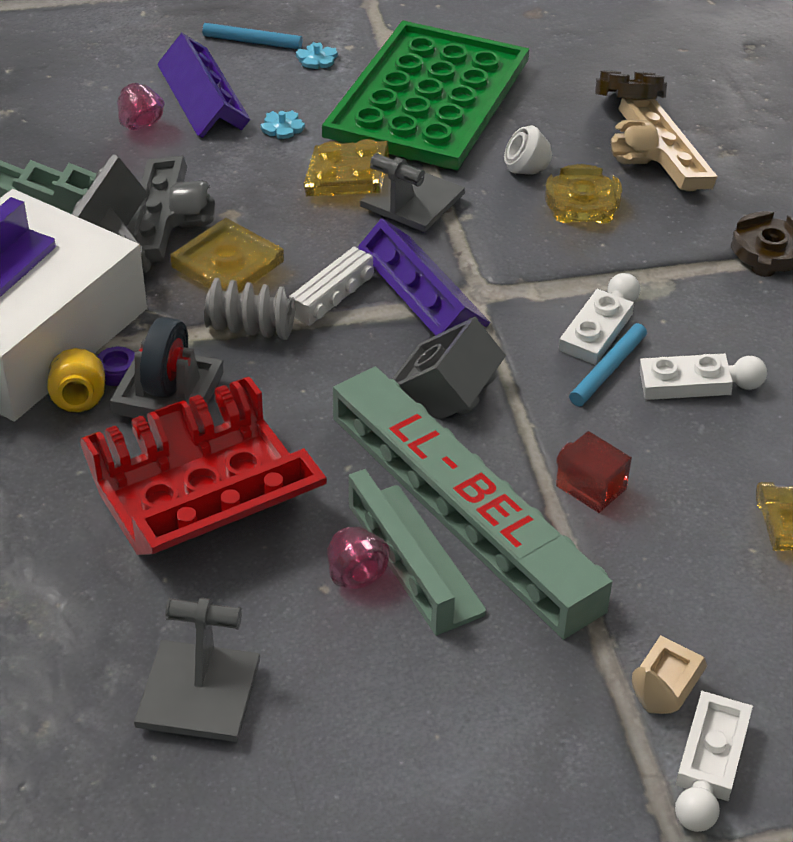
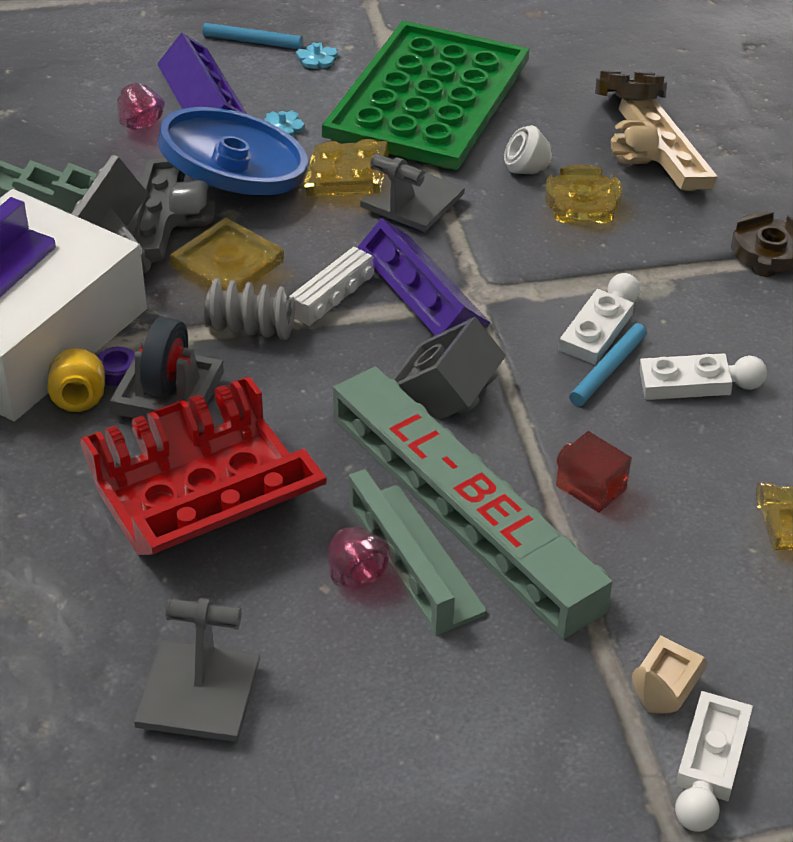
none -> blue dish [158,107,308,195]

